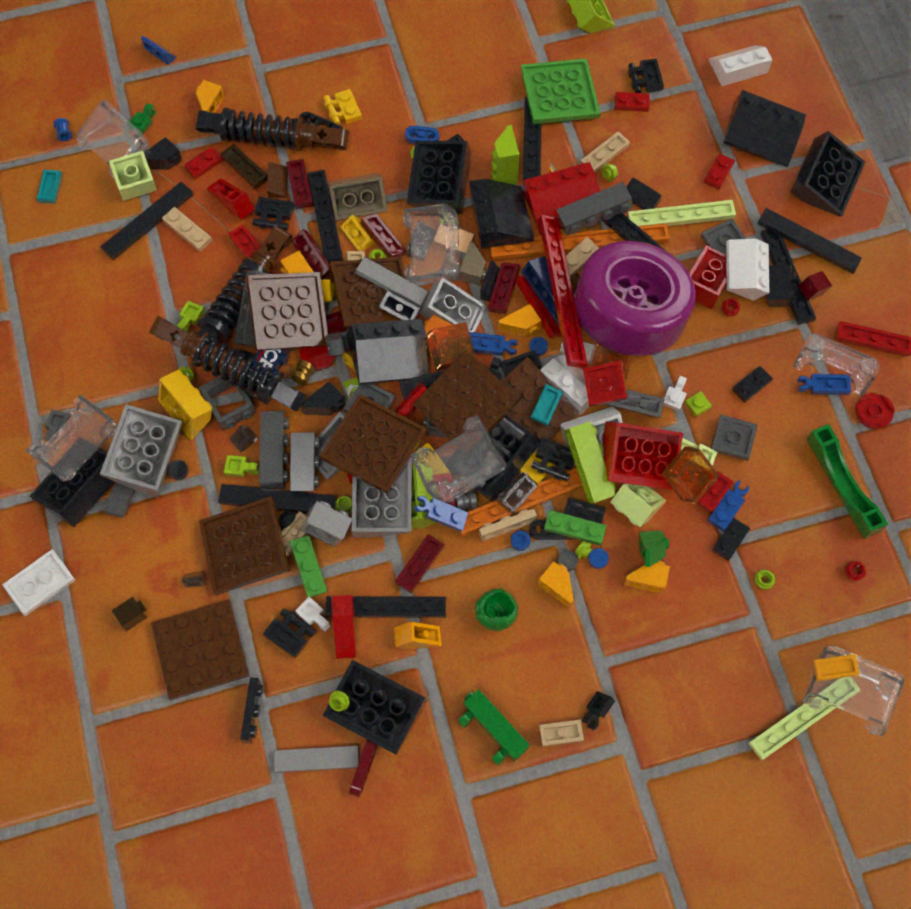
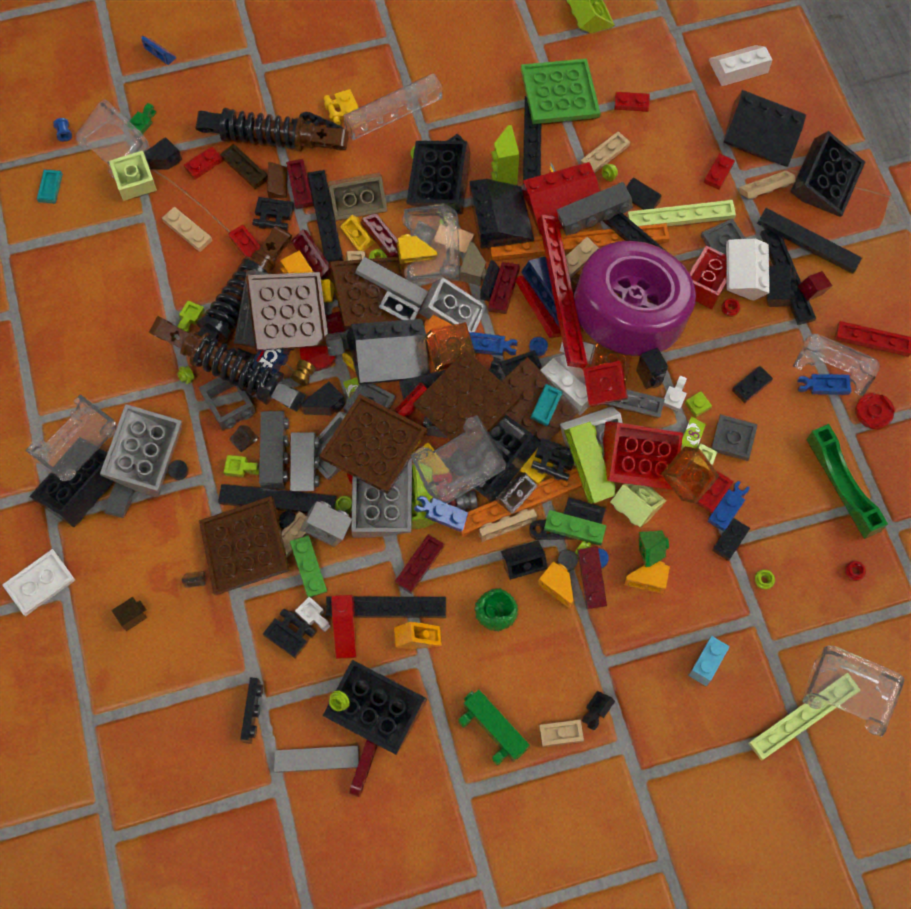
dark grey plate [45,410,71,445] -> none
black tile [100,182,194,260] -> none
reddish brown plate [151,599,250,701] -> none
yellow slope [158,369,212,440] -> none
light orange slope [196,80,224,113] -> none
red slope [207,178,255,219] -> none
blue plate [405,125,439,144] -> none
light orange slope [498,304,542,337] -> none
blue tile [511,530,530,551] -> none
black plate [628,59,664,93] -> none
light orange tile [812,654,860,681] -> none
none -> clear brick [343,73,442,140]
none -> yellow slope [397,234,437,264]
none -> black brick [501,541,548,580]
none -> dark red plate [577,546,607,609]
none -> black brick [636,348,668,389]
none -> lime sticker [682,416,706,452]
none -> medium azure brick [688,636,730,686]
none -> tan plate [739,171,796,199]

